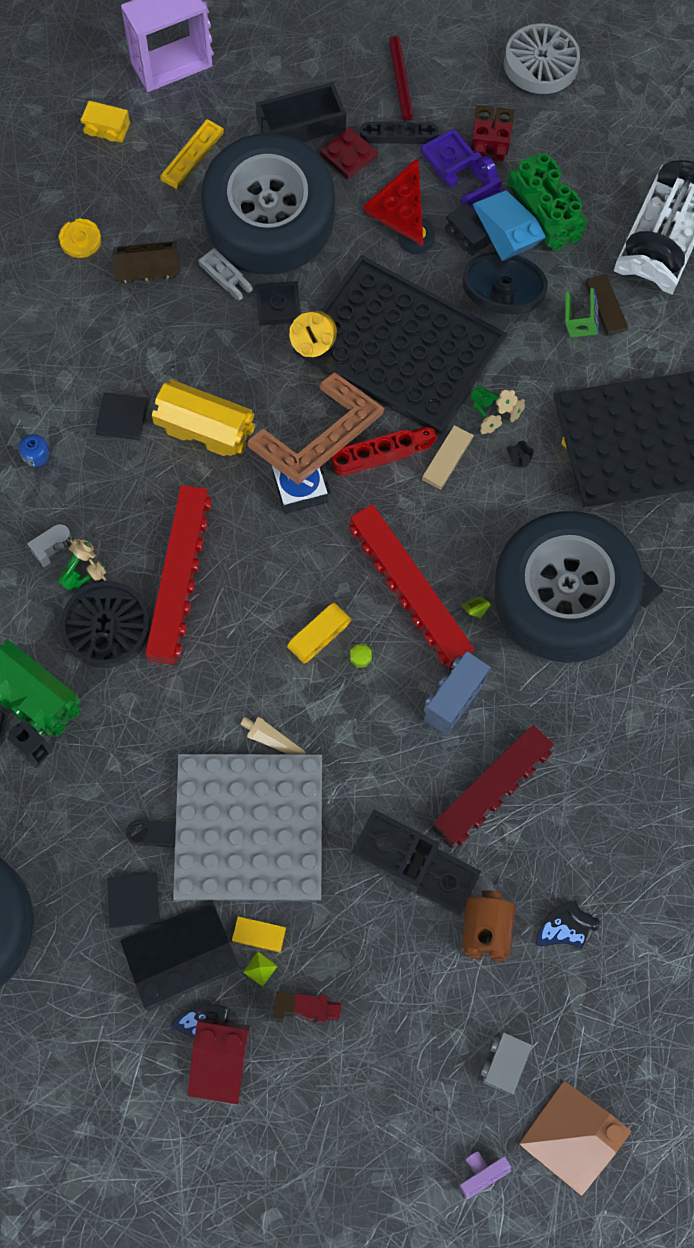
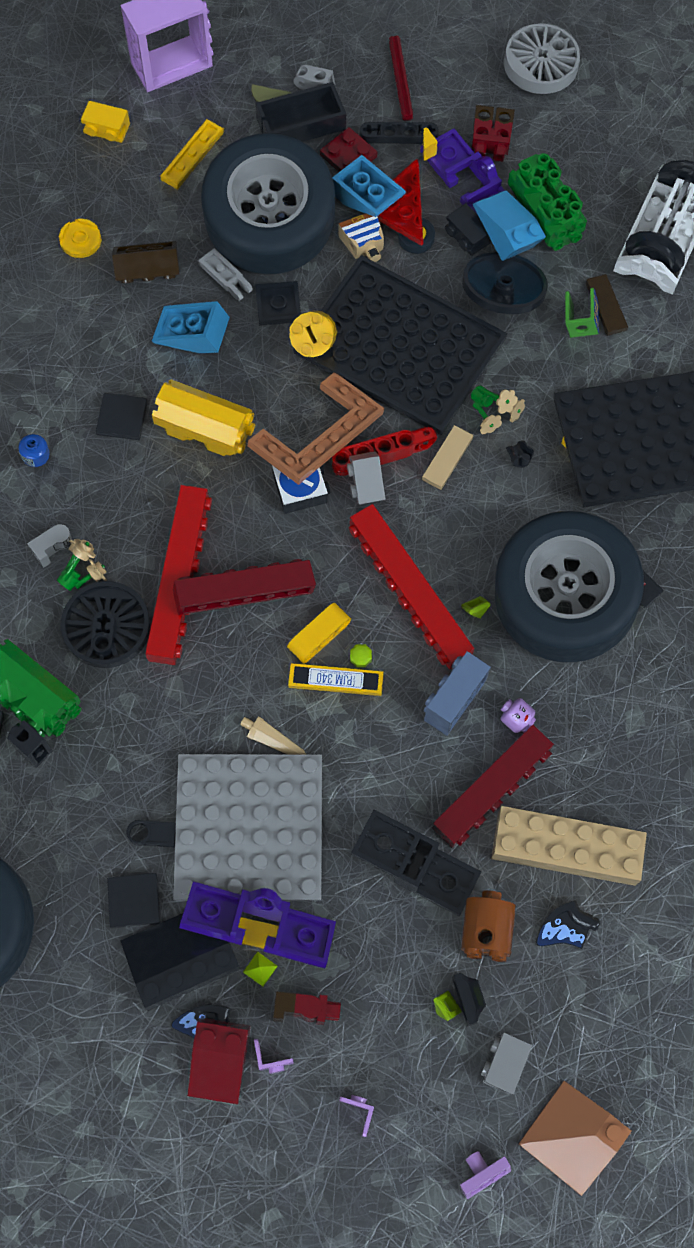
none -> dark azure slope [152,301,230,354]
none -> dark red brick [173,559,316,615]
none -> dark purple plate [179,881,336,969]
none -> olive tile [251,84,291,102]
none -> lavender bracket [254,1039,294,1074]
none -> tile [288,663,383,696]
none -> light grey leg [294,65,335,90]
none -> dark azure slope [332,155,406,217]
none -> torso [338,213,384,262]
none -> lavender bracket [339,1095,374,1137]
none -> light grey brick [347,451,386,504]
none -> yellow slope [423,127,438,161]
none -> lime slope [433,991,462,1021]
none -> black slope [452,973,486,1027]
none -> tan brick [491,806,647,886]
none -> lavender head [500,698,536,733]

